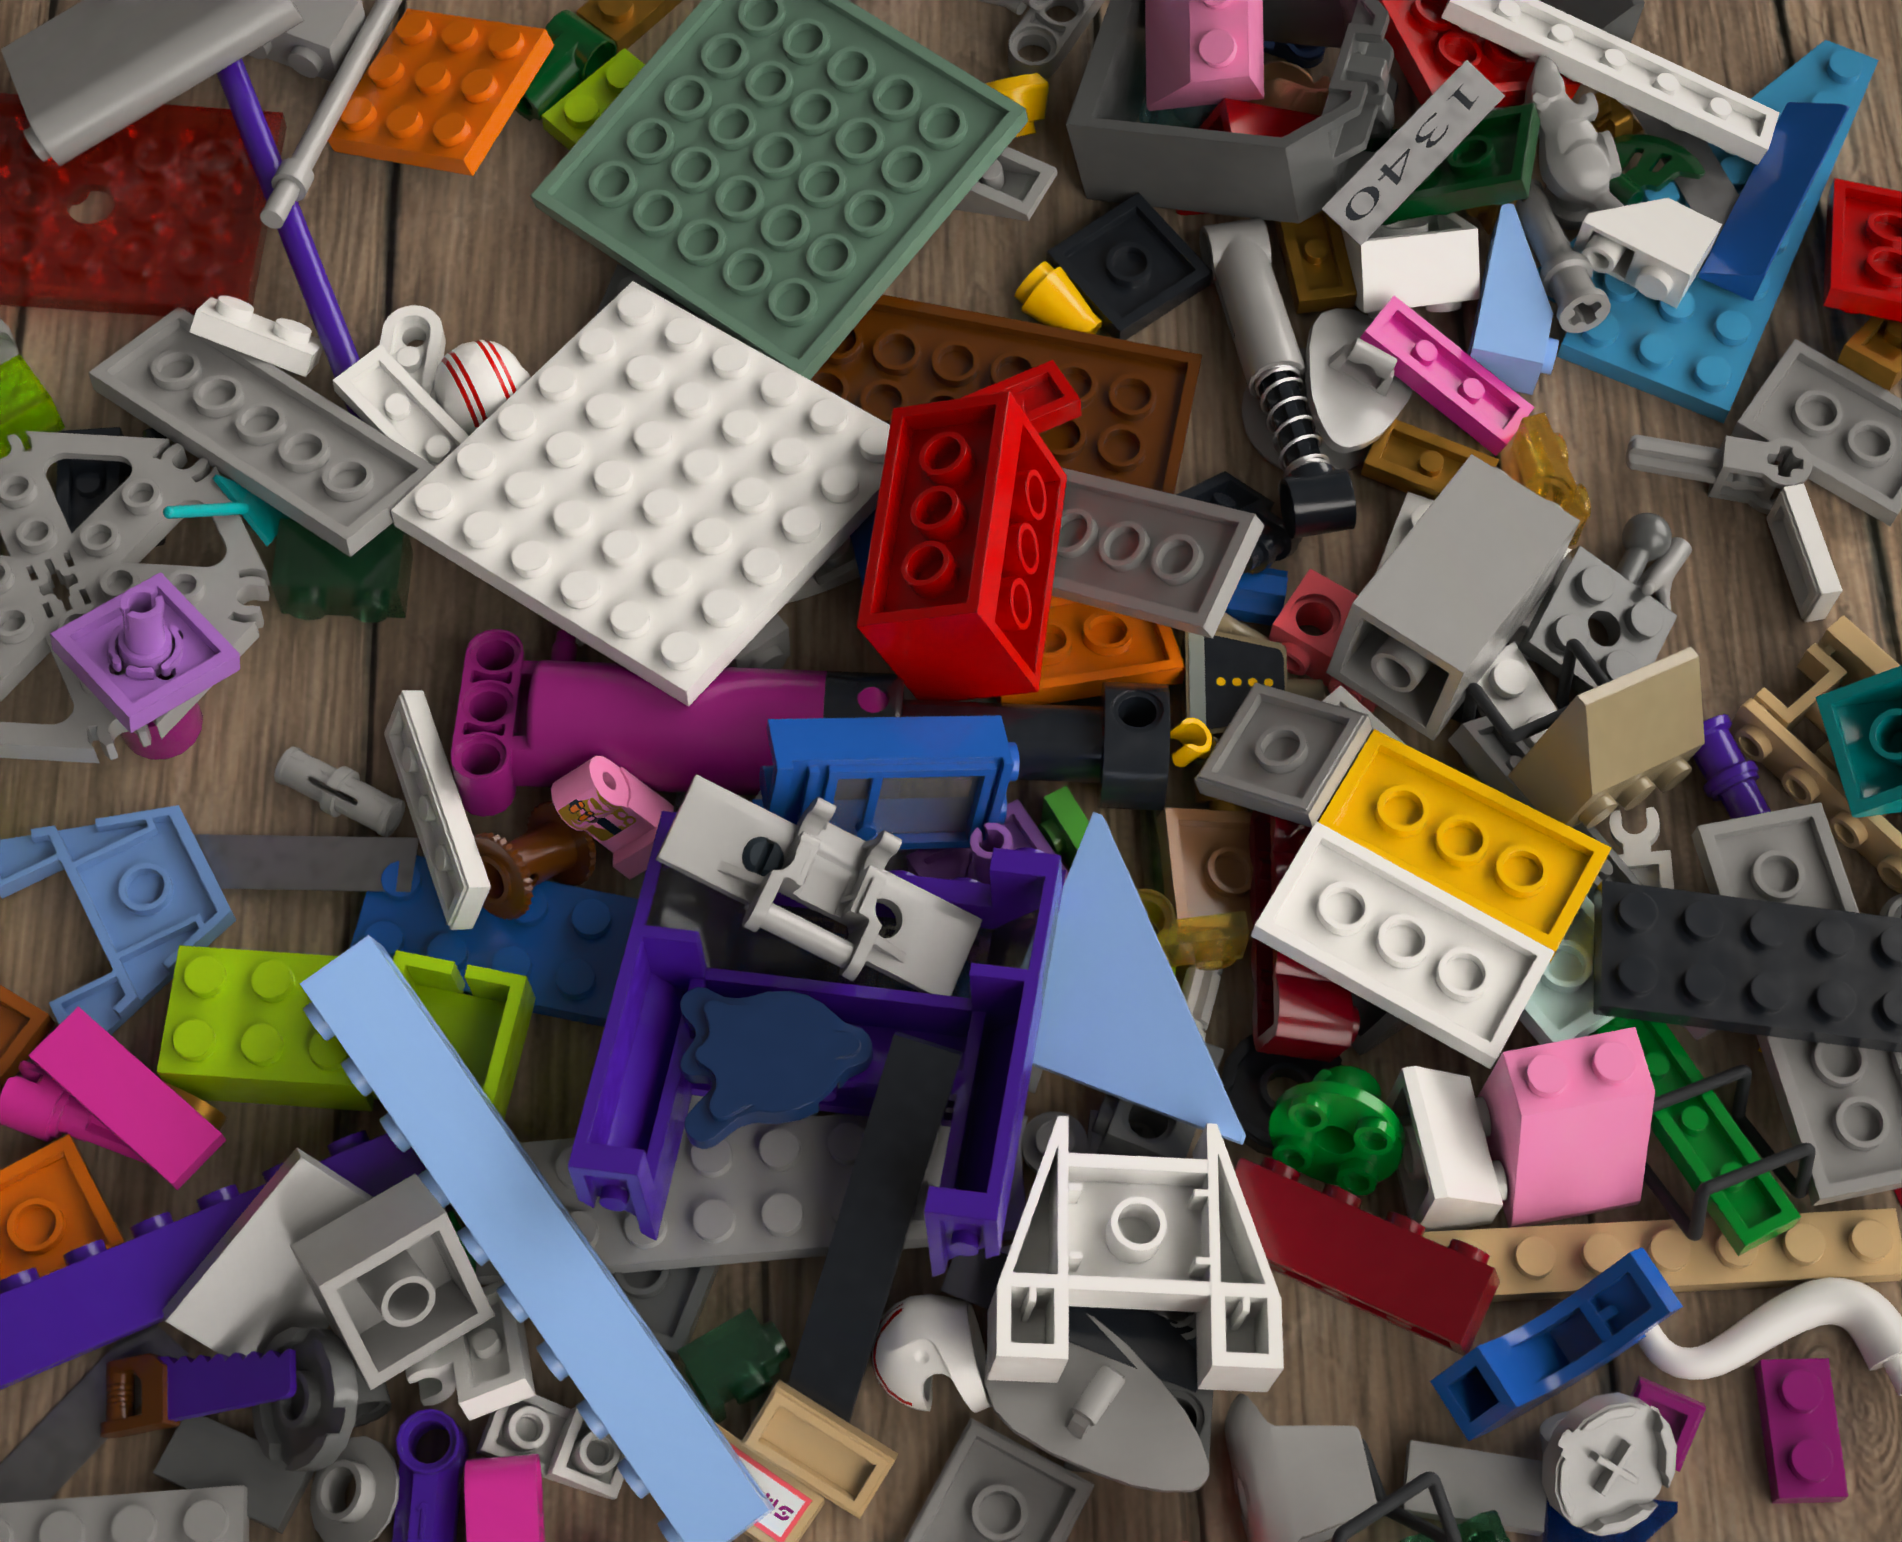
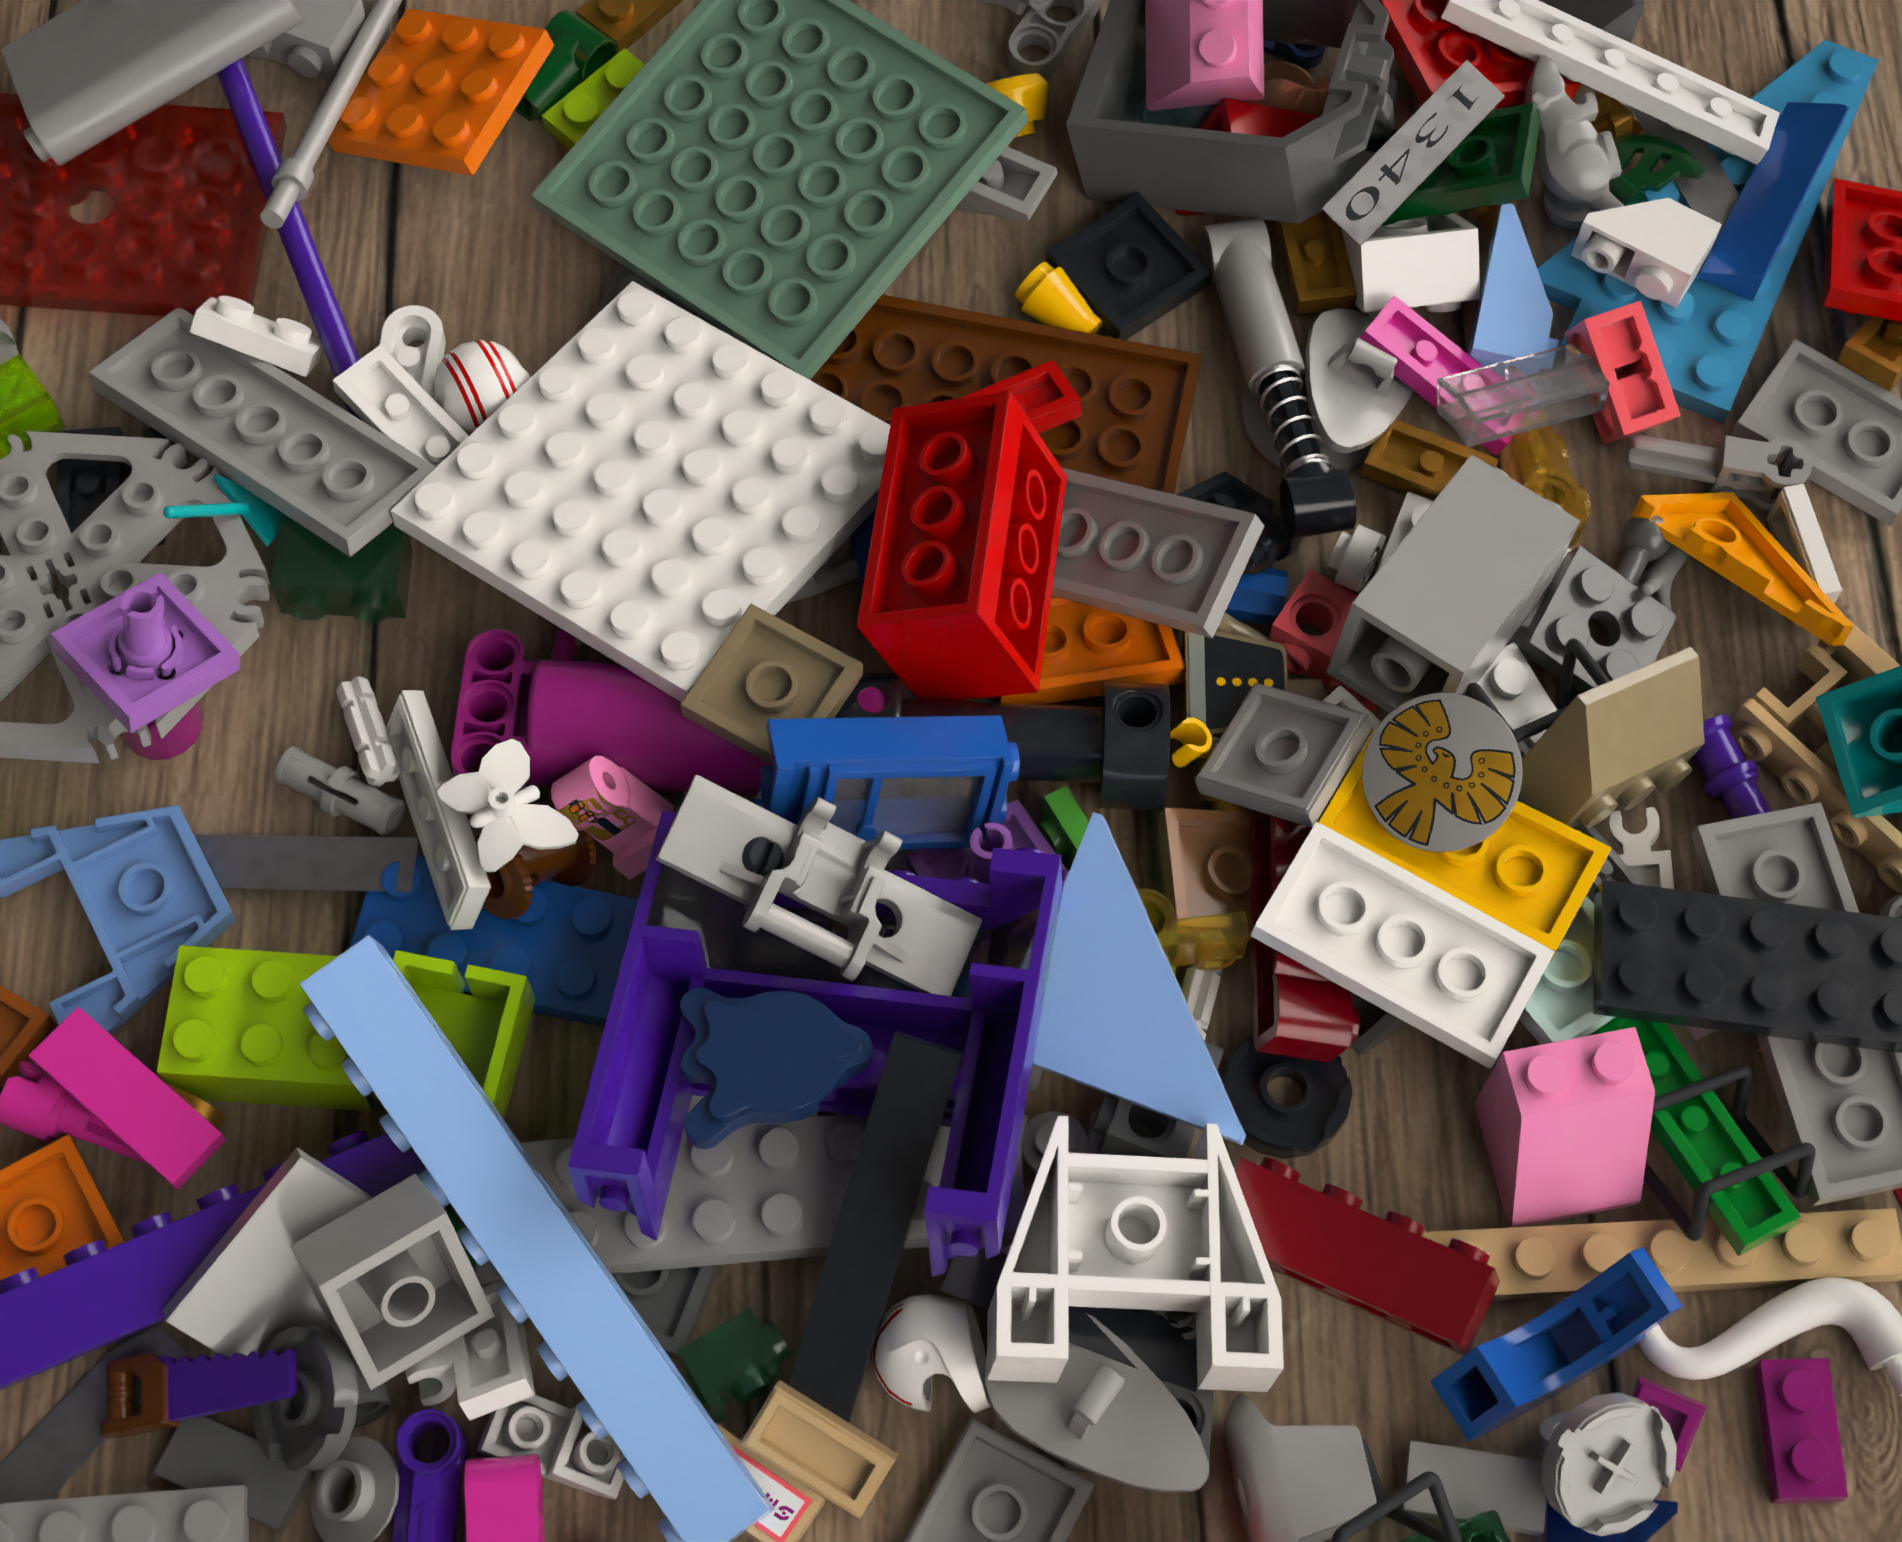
green plate [1268,1065,1406,1195] -> none
white slope [1385,1066,1508,1232] -> none
light grey pin [1515,179,1611,333] -> none
none -> white axle [336,676,401,787]
none -> white piece [437,739,579,872]
none -> dark tan plate [680,603,863,765]
none -> white plate [1328,525,1386,593]
none -> shield [1362,693,1523,852]
none -> clear piece [1437,343,1610,447]
none -> coral brick [1564,300,1681,446]
none -> light orange wing [1632,492,1854,646]

